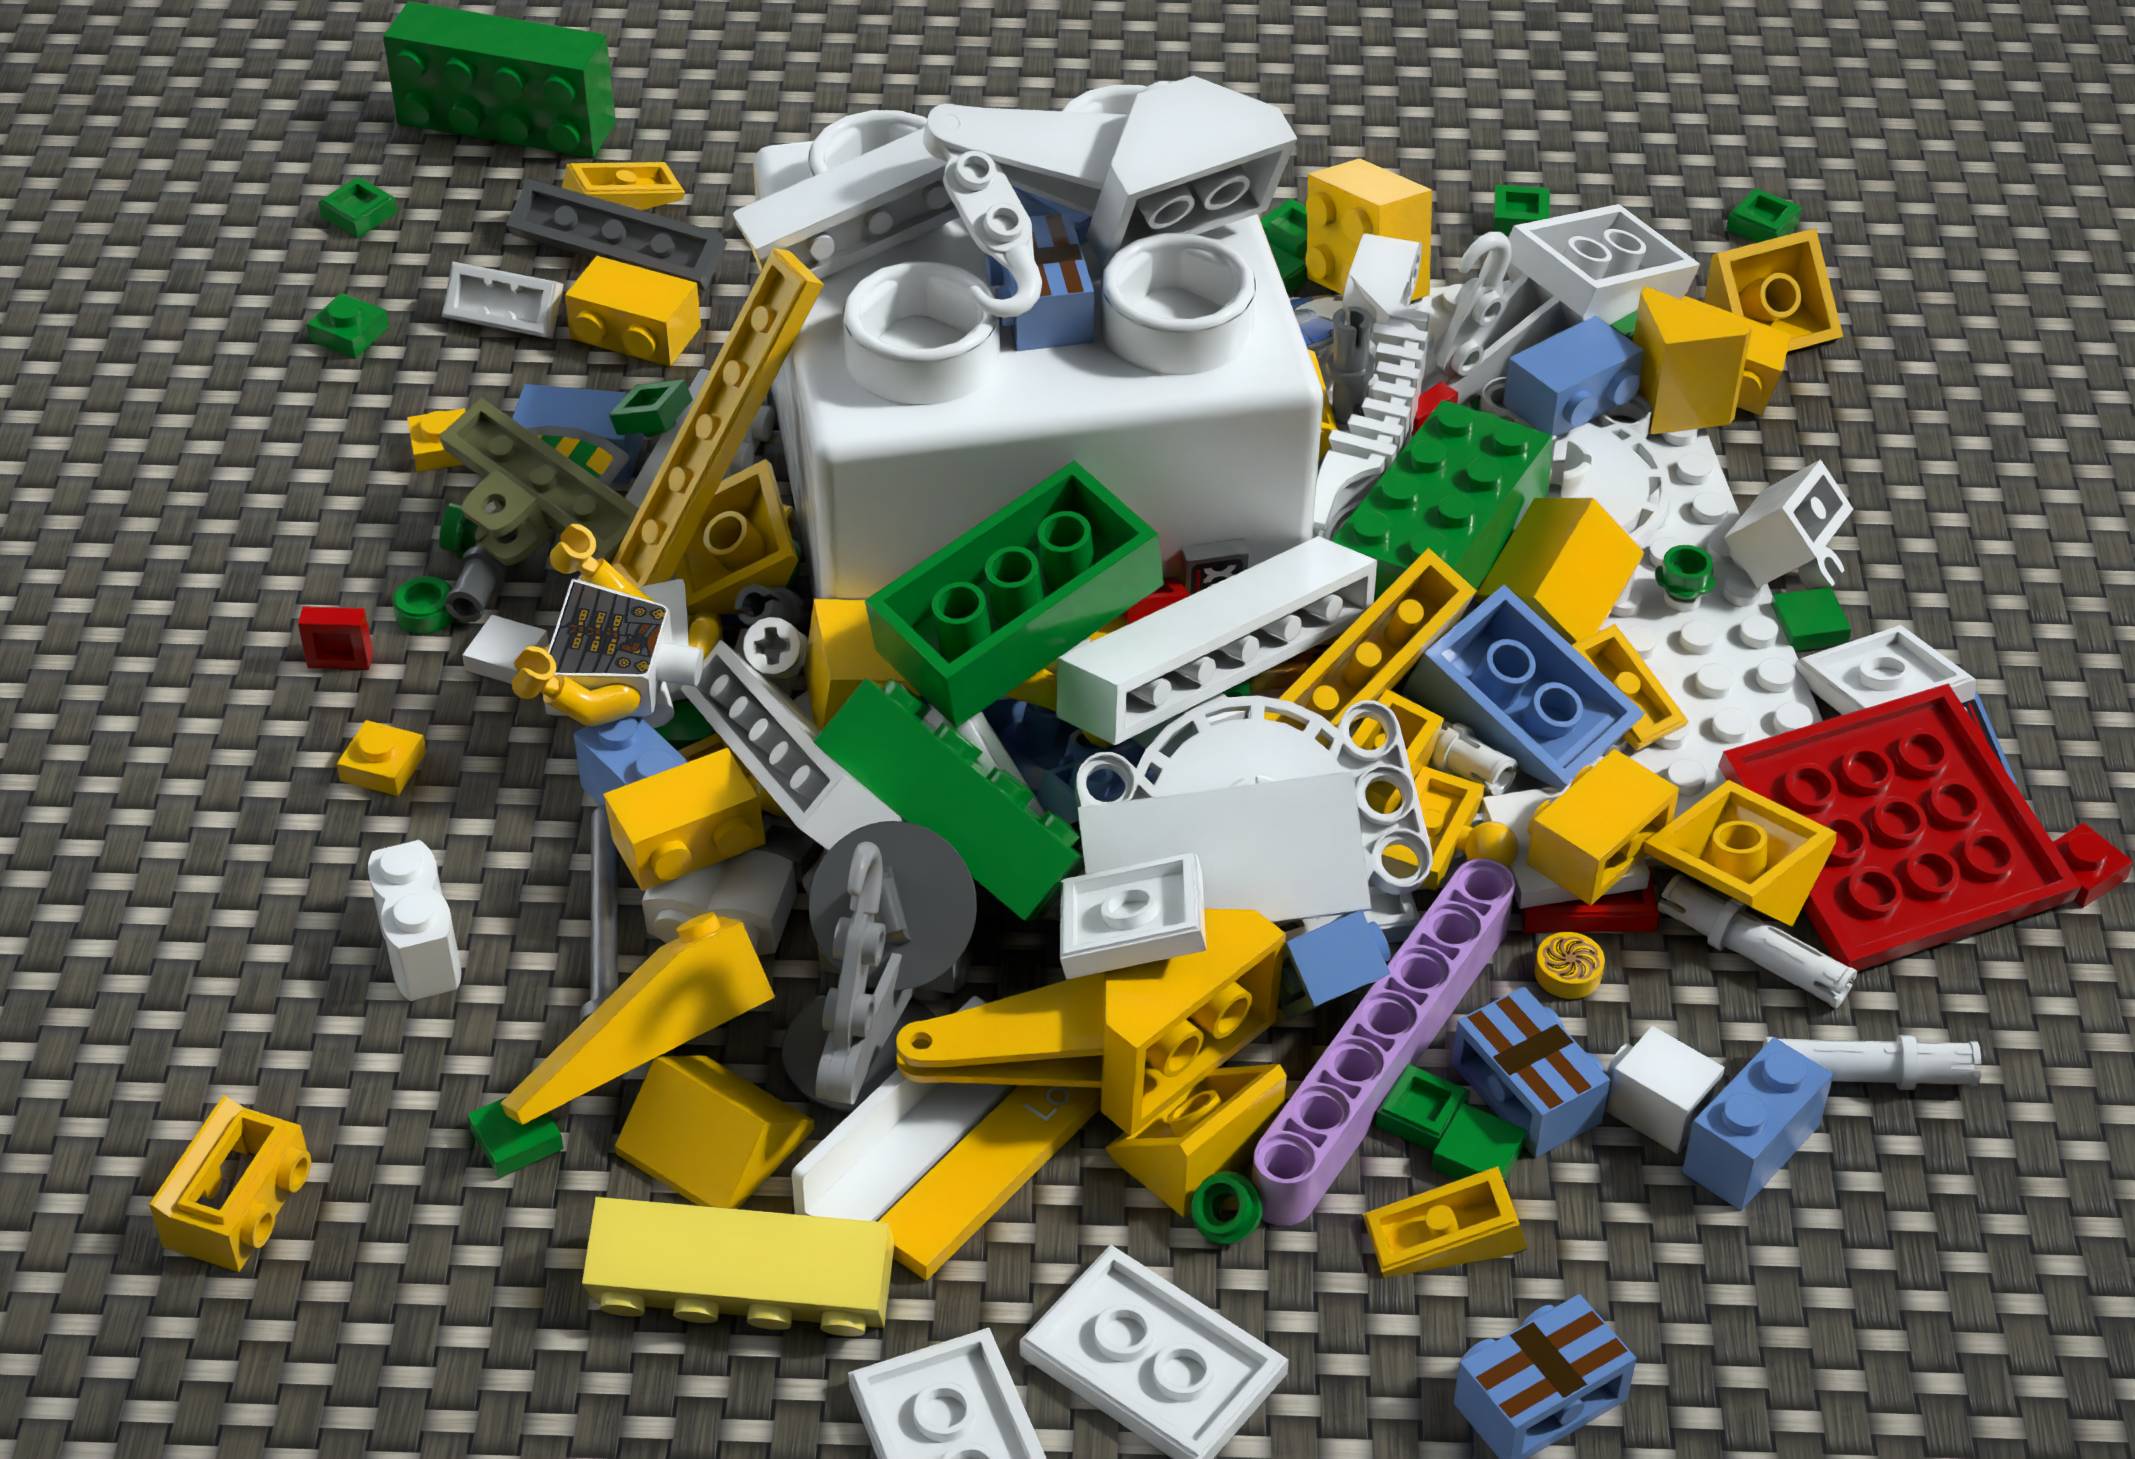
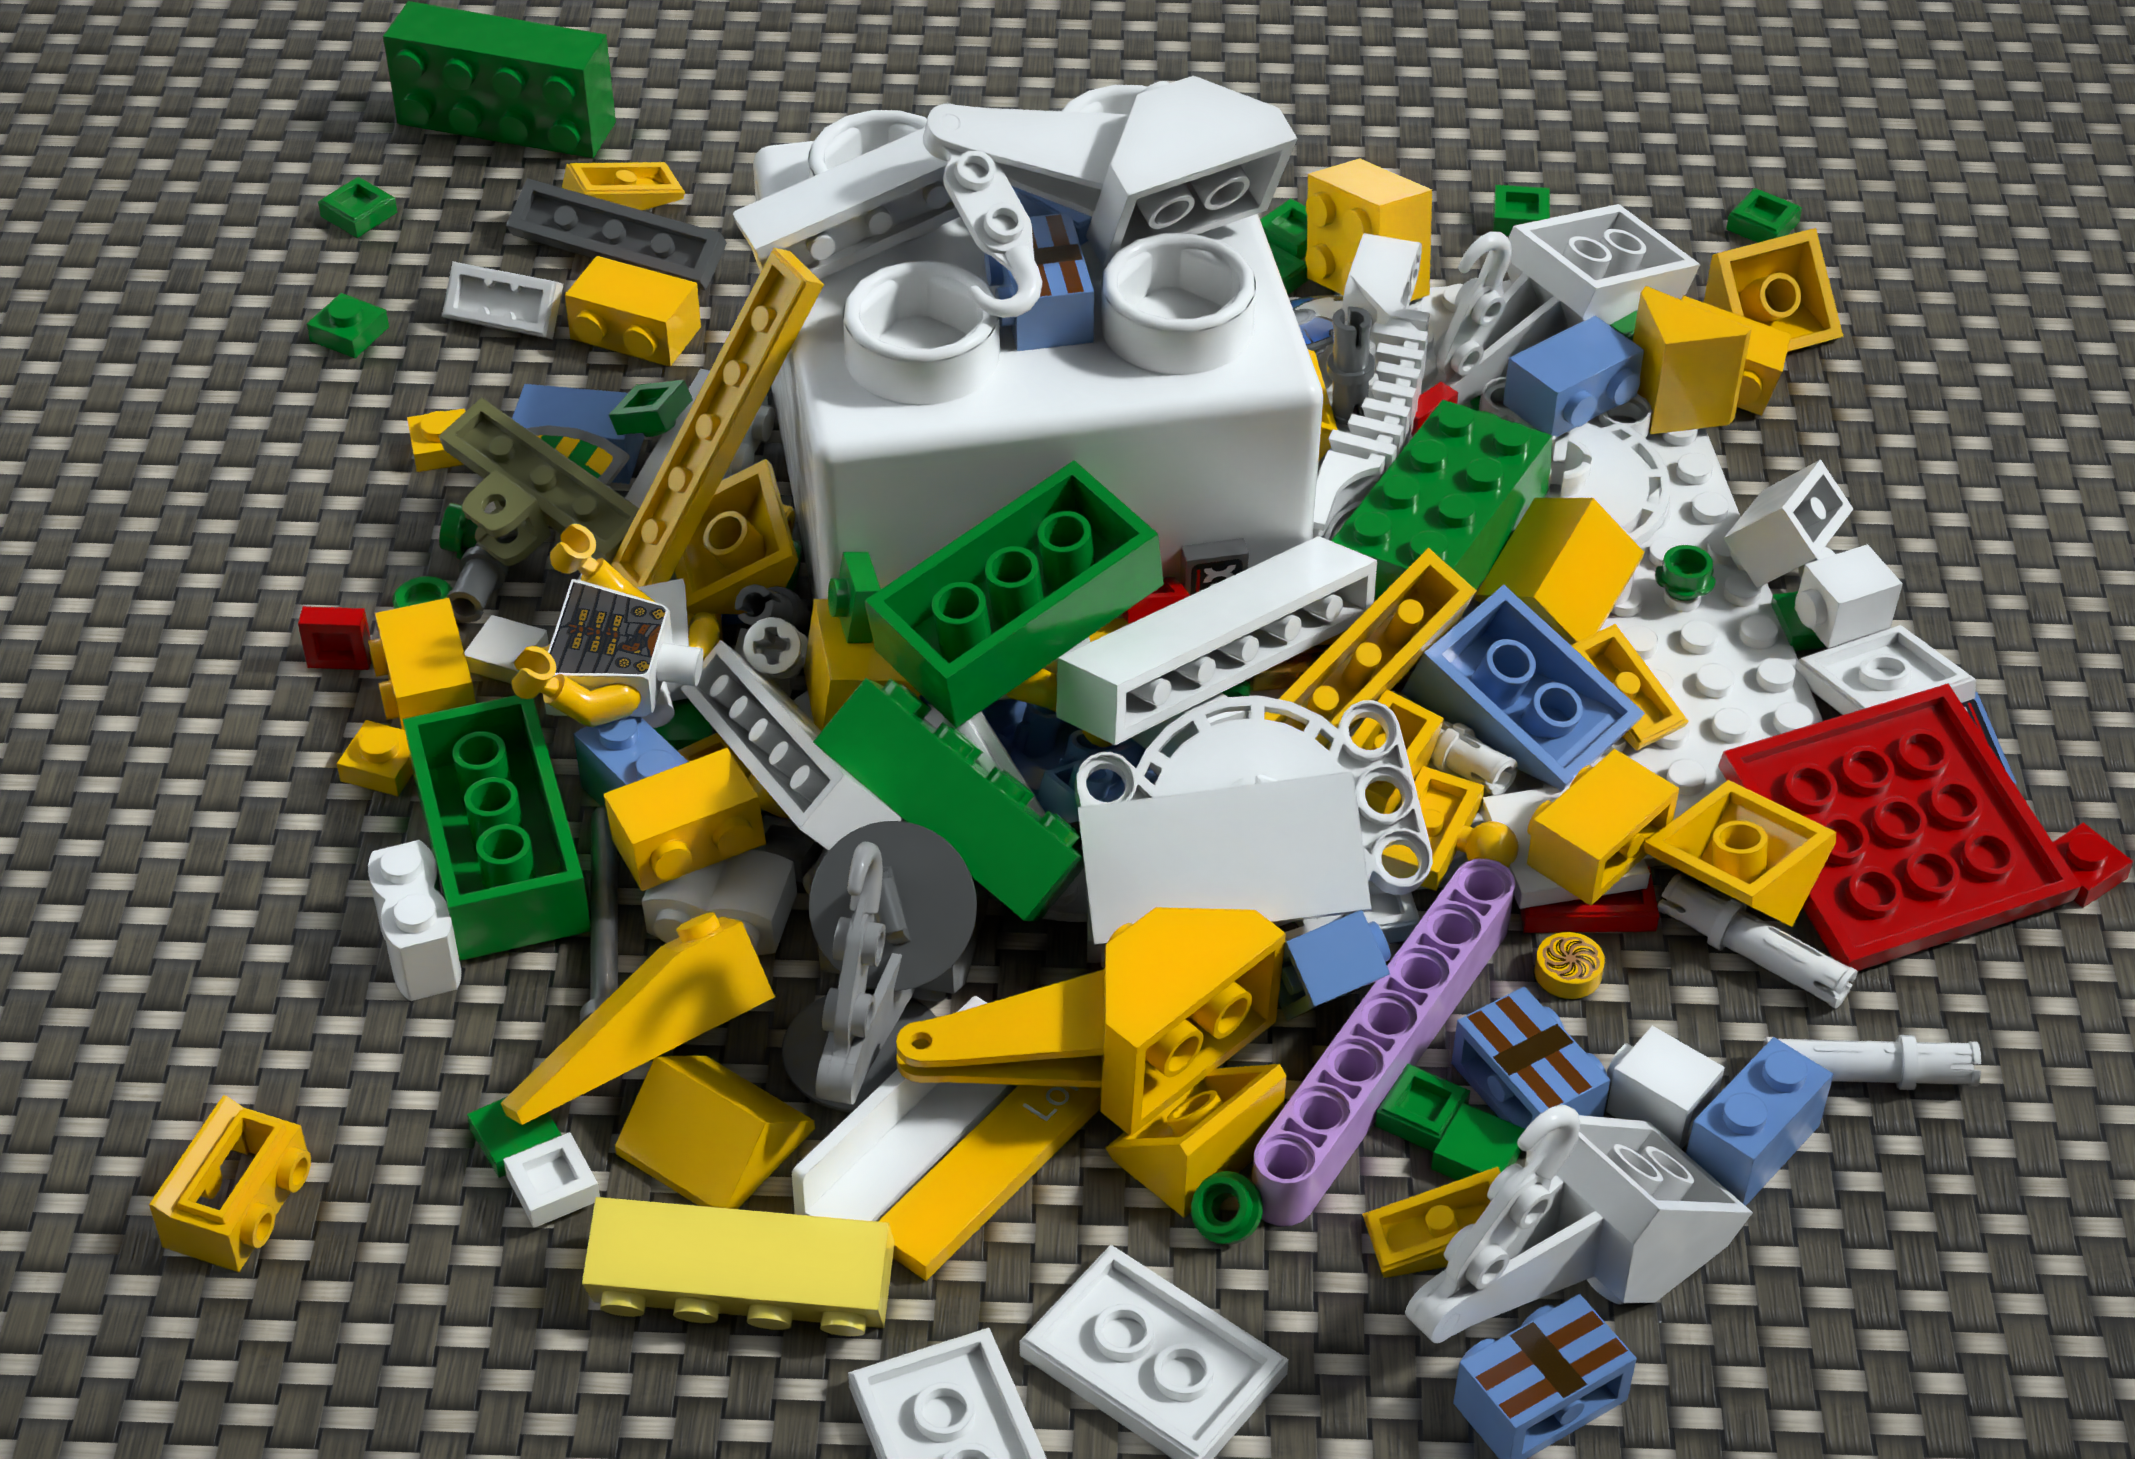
white tile [1060,852,1207,980] -> none
none -> yellow brick [368,598,476,730]
none -> green brick [403,695,591,961]
none -> white plate [503,1132,600,1228]
none -> green plate [828,552,881,643]
none -> white slope [1405,1104,1753,1343]
none -> white brick [1794,544,1902,648]

